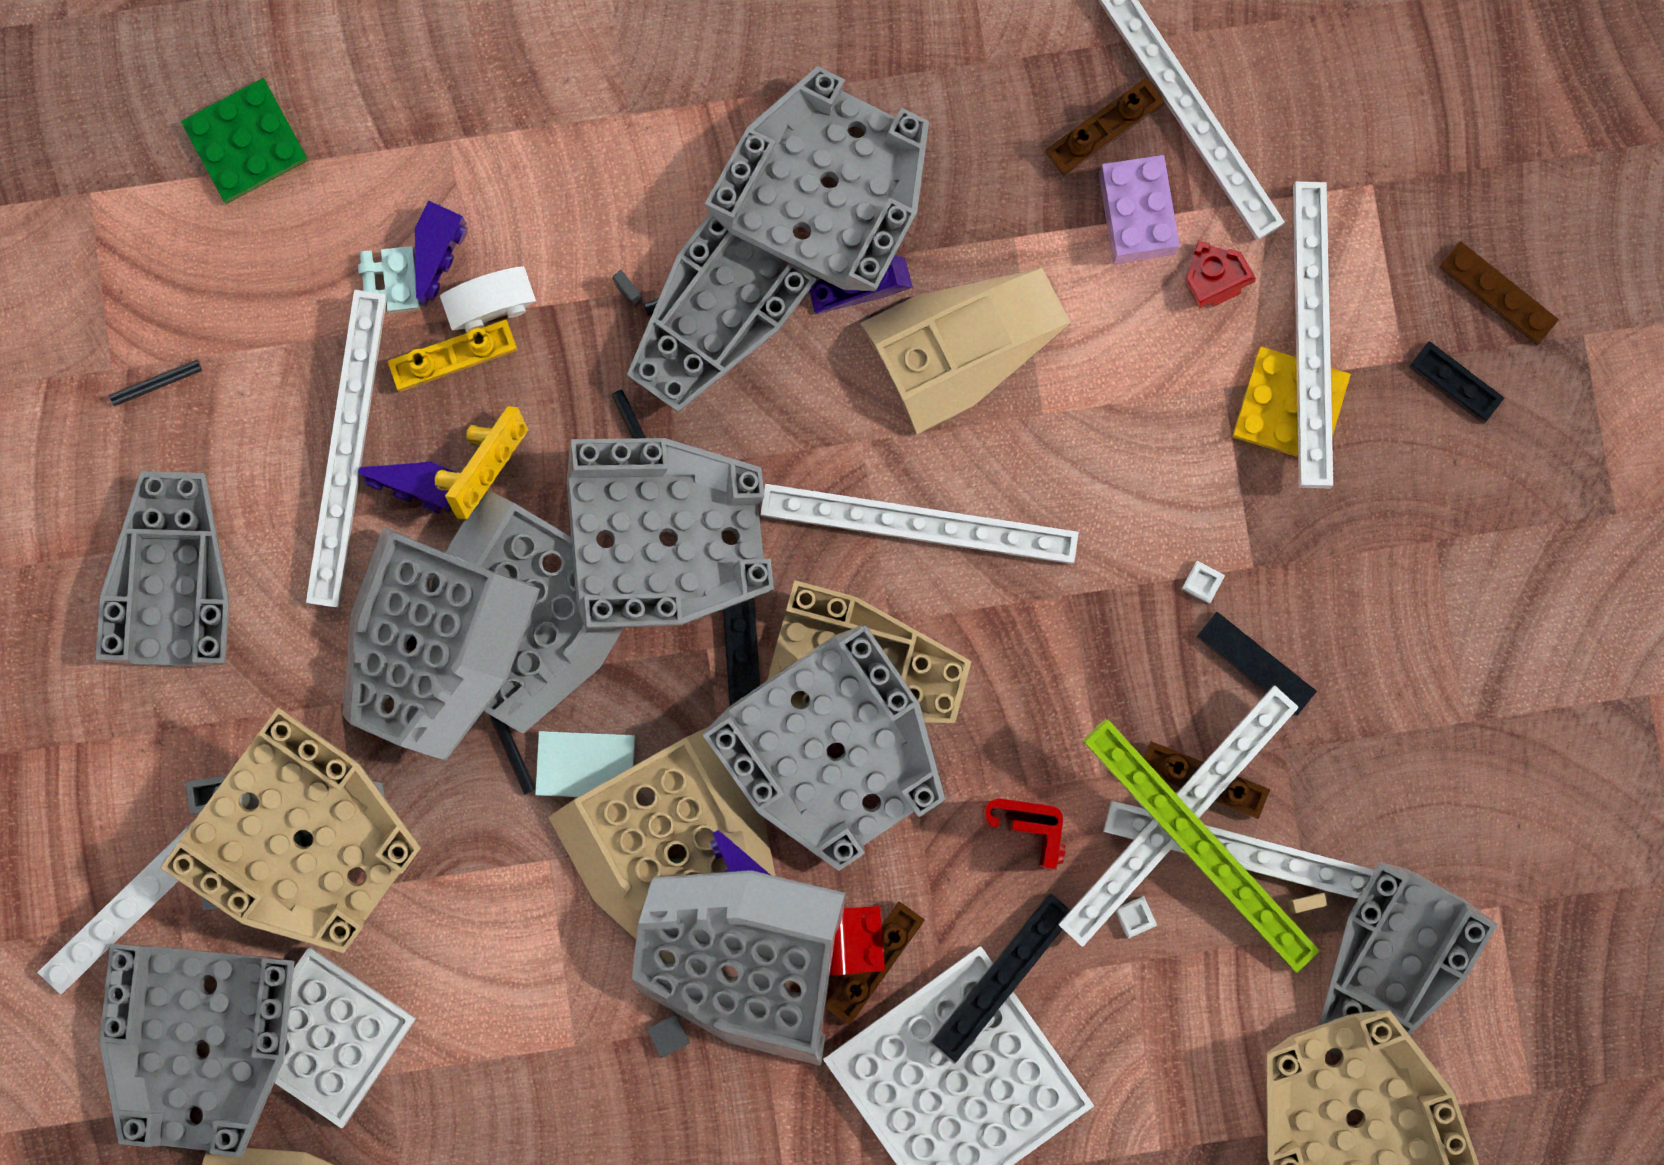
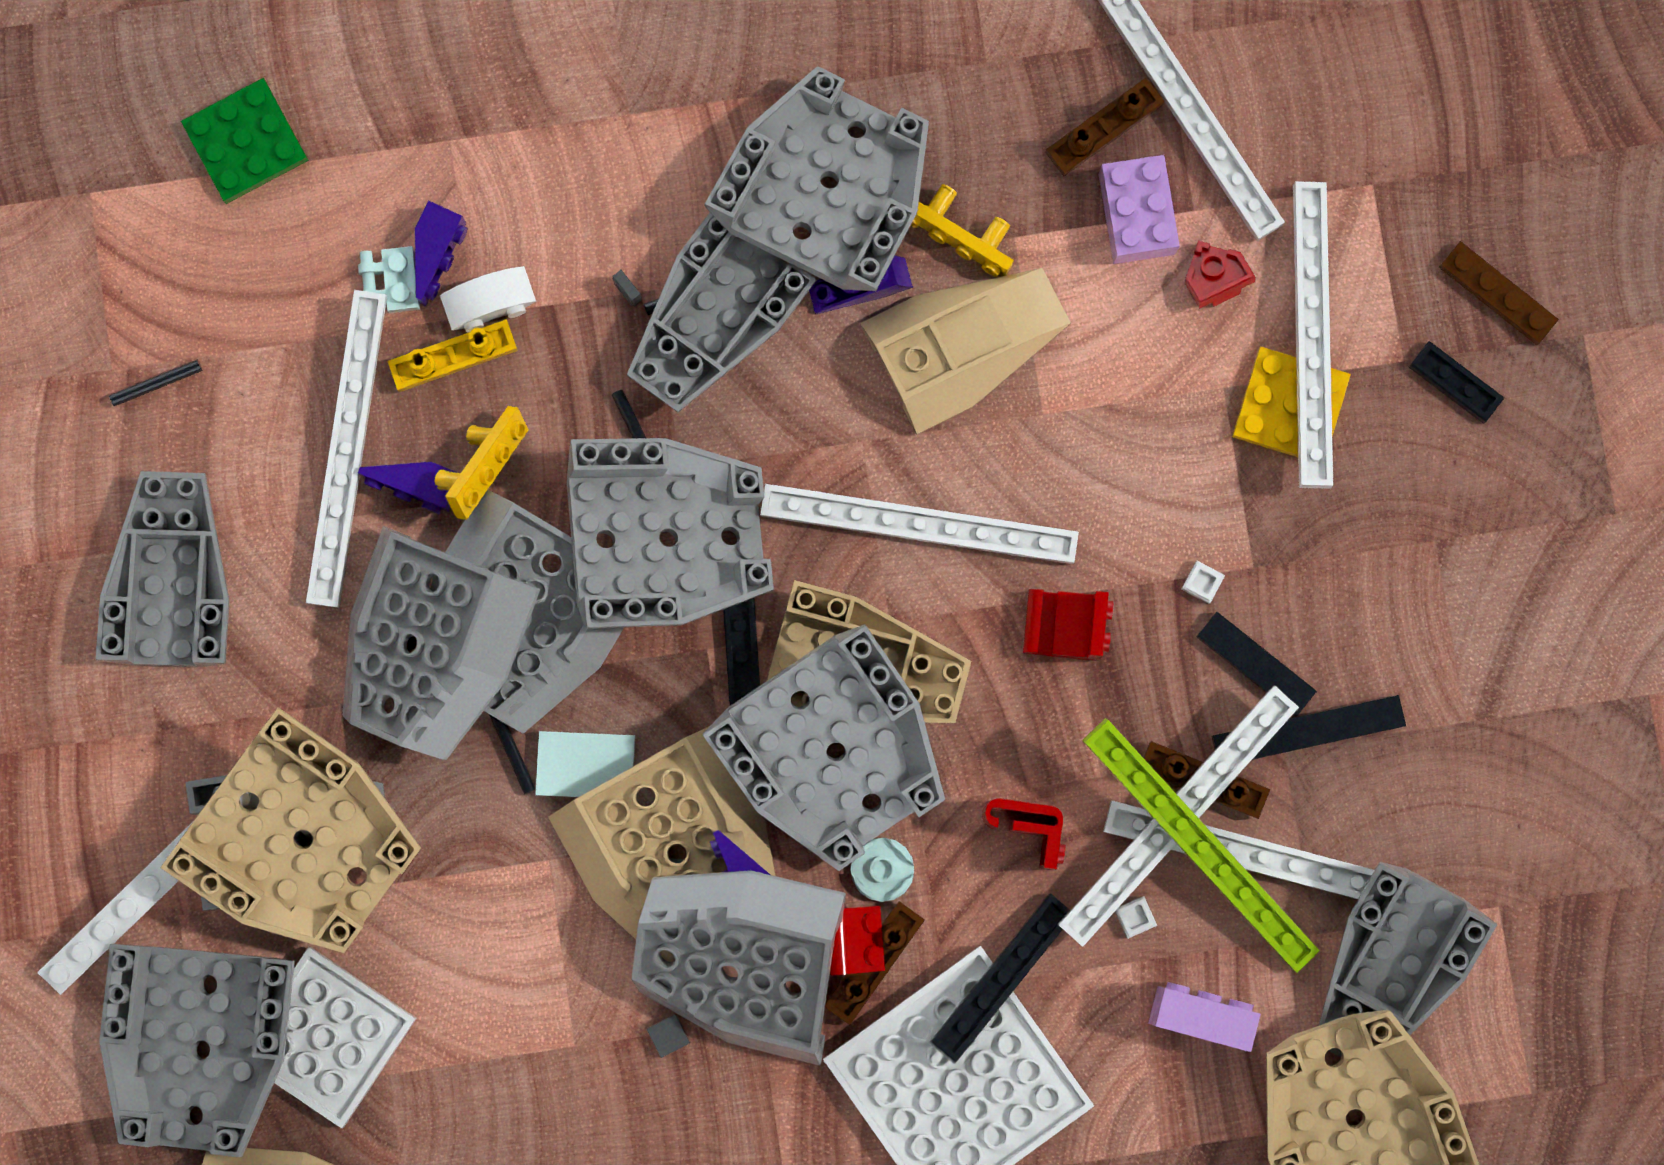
tan tile [1288,893,1327,913] -> none
none -> light aqua tile [850,838,914,902]
none -> yellow plate [910,184,1014,277]
none -> red piece [1023,589,1114,661]
none -> lavender brick [1148,982,1261,1052]
none -> black tile [1211,695,1406,760]

